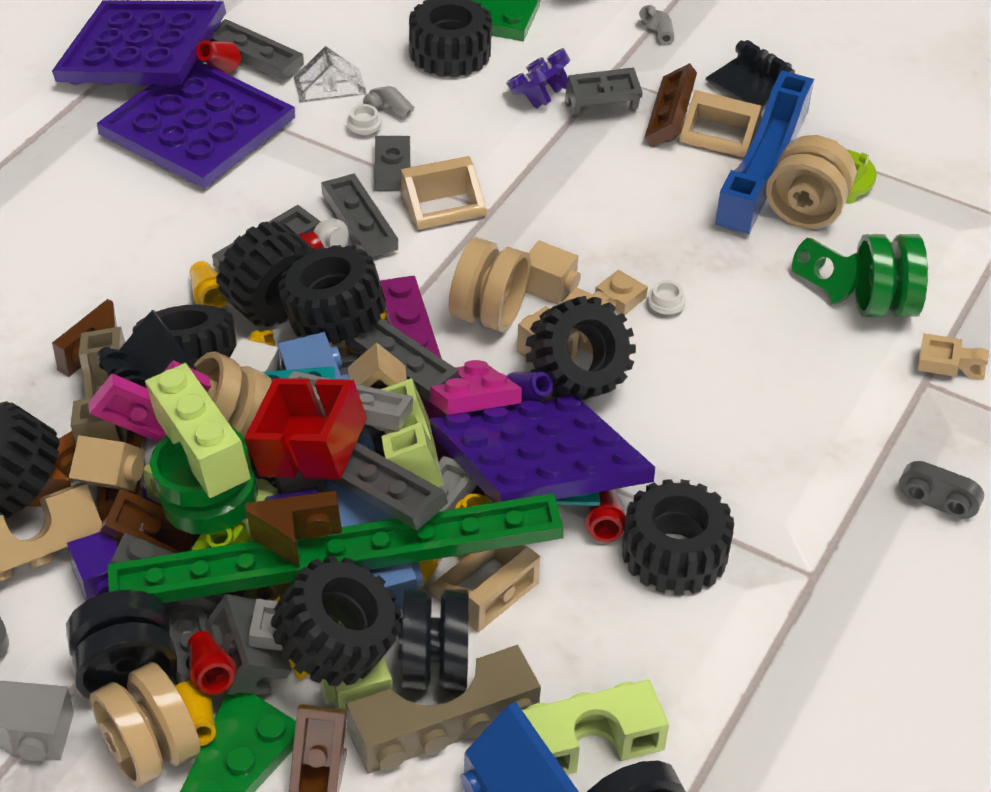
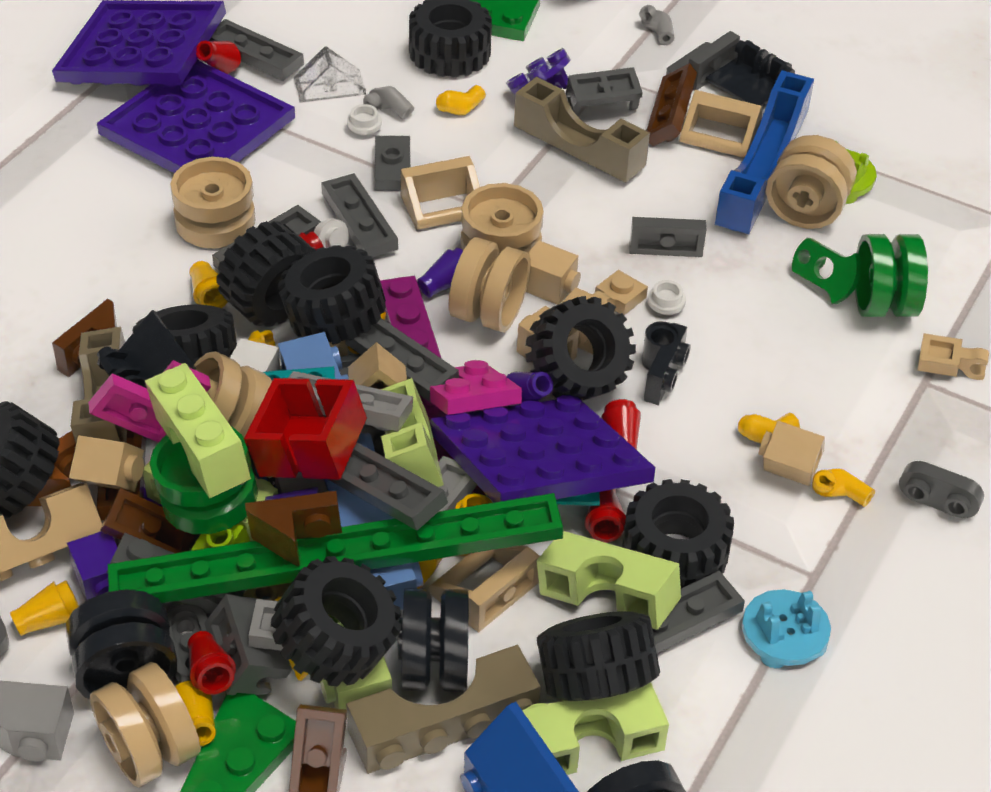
none -> yellow cone [10,580,79,636]
none -> tan wheel [170,157,256,249]
none -> dark purple cone [417,248,463,298]
none -> yellow arm [436,85,486,115]
none -> tan wheel [461,183,544,253]
none -> dark tan arch [514,77,650,183]
none -> yellowish green arch [536,531,681,630]
none -> black tyre [537,611,660,701]
none -> red cone [601,399,641,450]
none -> dark grey plate [629,217,707,257]
none -> black plate [642,321,691,406]
none -> dark grey plate [652,571,745,653]
none -> dark grey panel [666,31,740,91]
none -> yellow arm [738,413,800,444]
none -> medium azure plate [742,589,831,668]
none -> tan brick [758,421,825,486]
none -> yellow arm [812,469,875,507]

